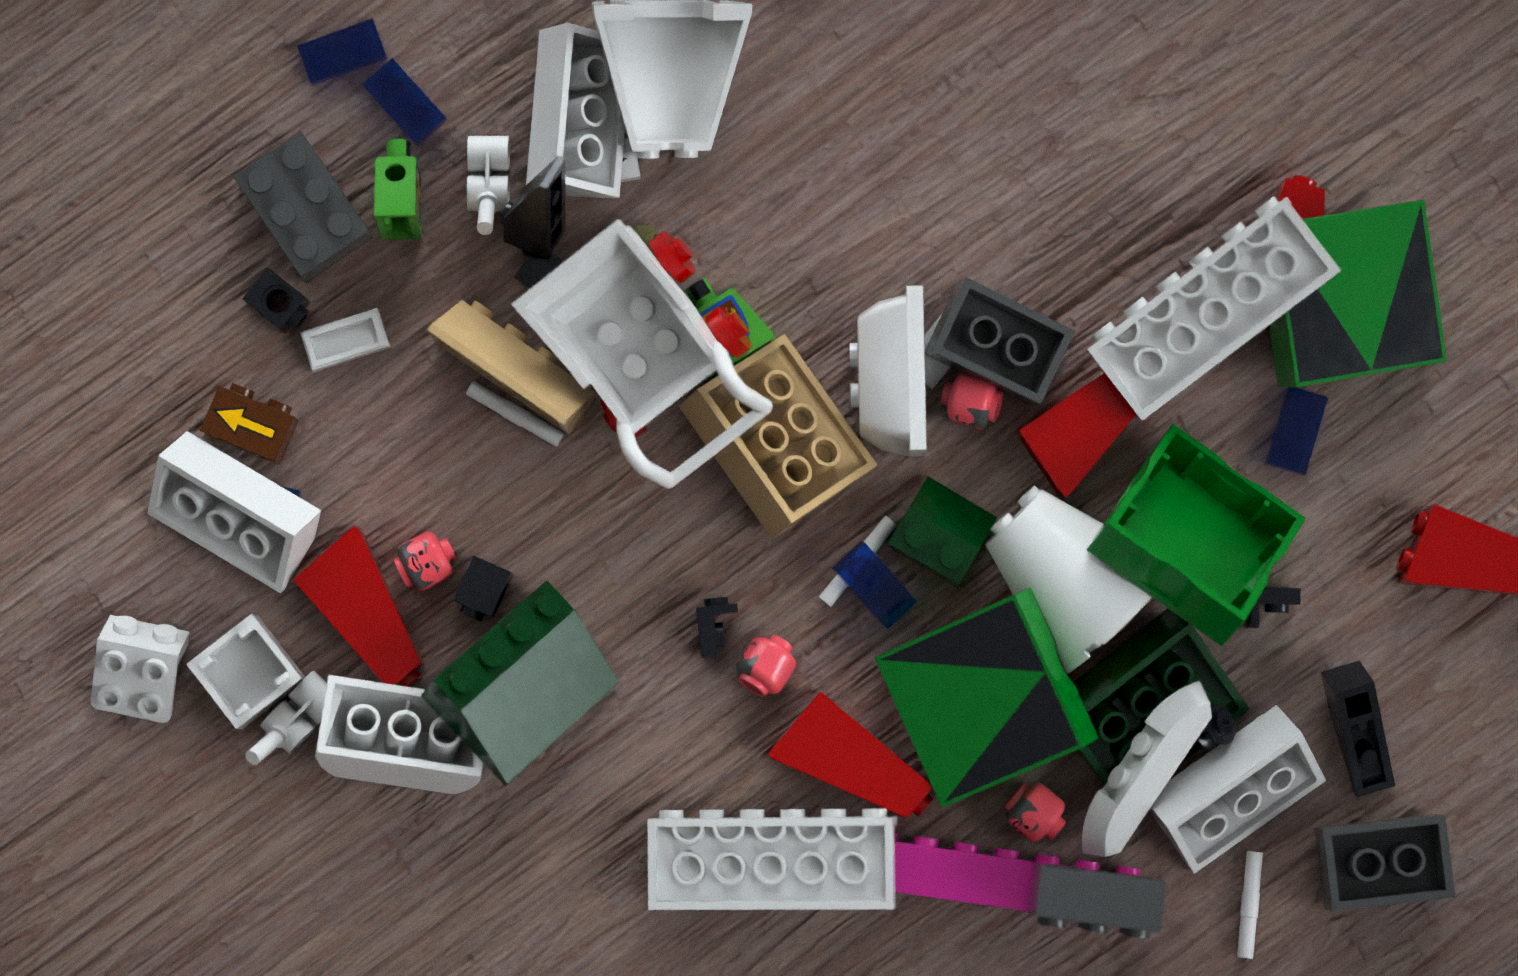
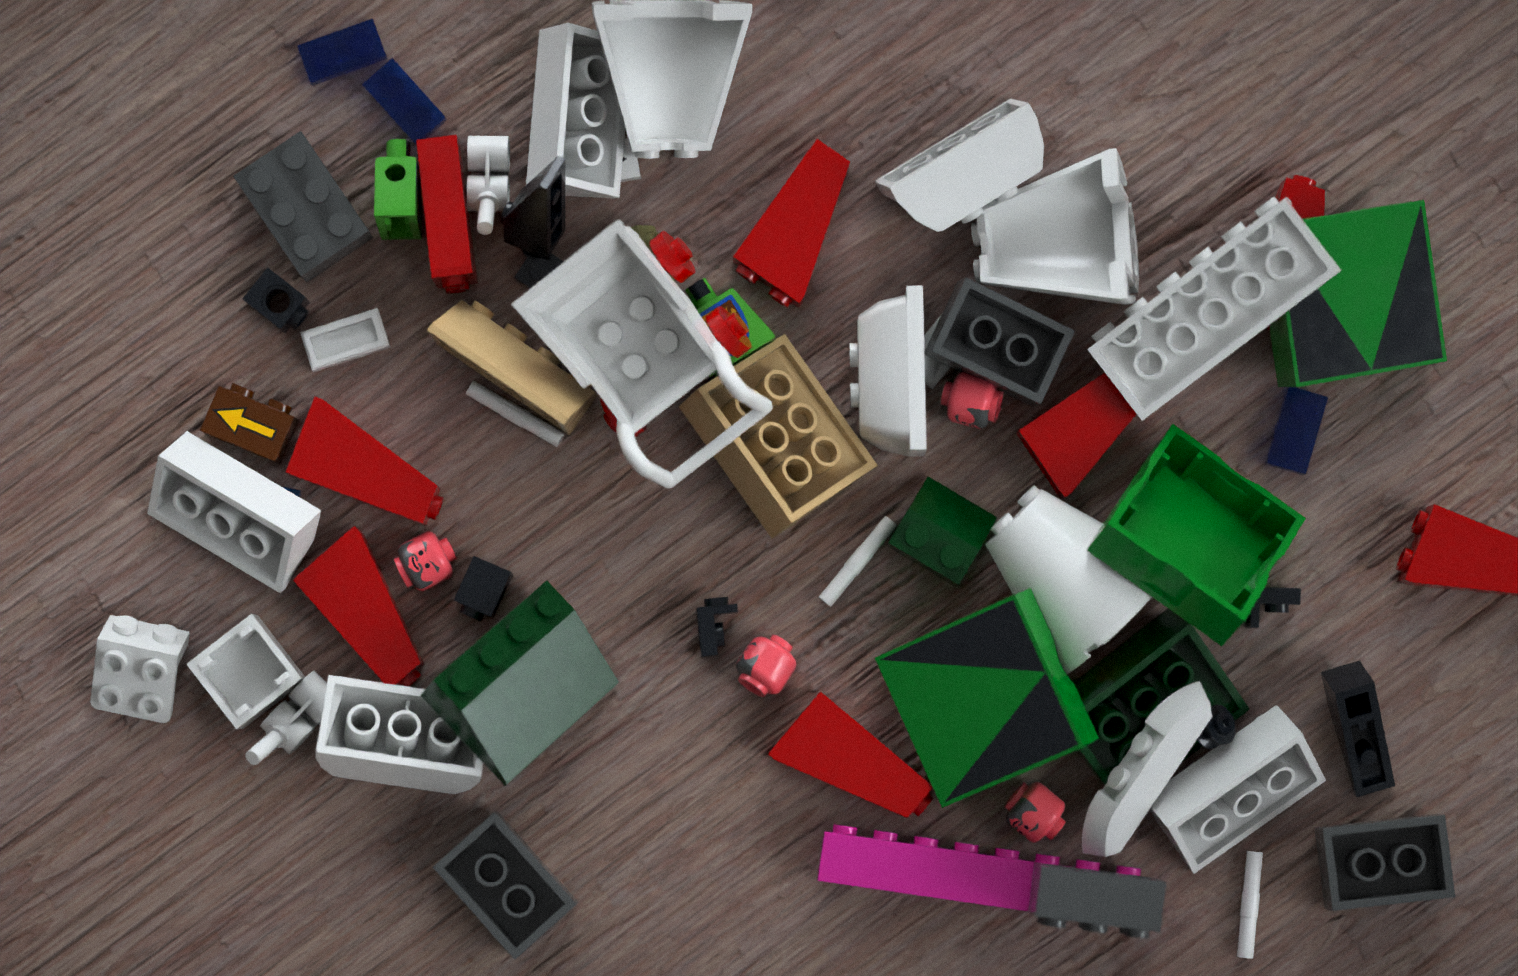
white bracket [647,808,897,910] -> none
clear blue plate [831,541,917,629] -> none
none -> red slope [285,396,444,526]
none -> red slope [416,135,478,294]
none -> dark grey brick [433,811,579,960]
none -> red slope [733,139,850,308]
none -> white windscreen [875,98,1044,232]
none -> white cone [971,148,1139,305]

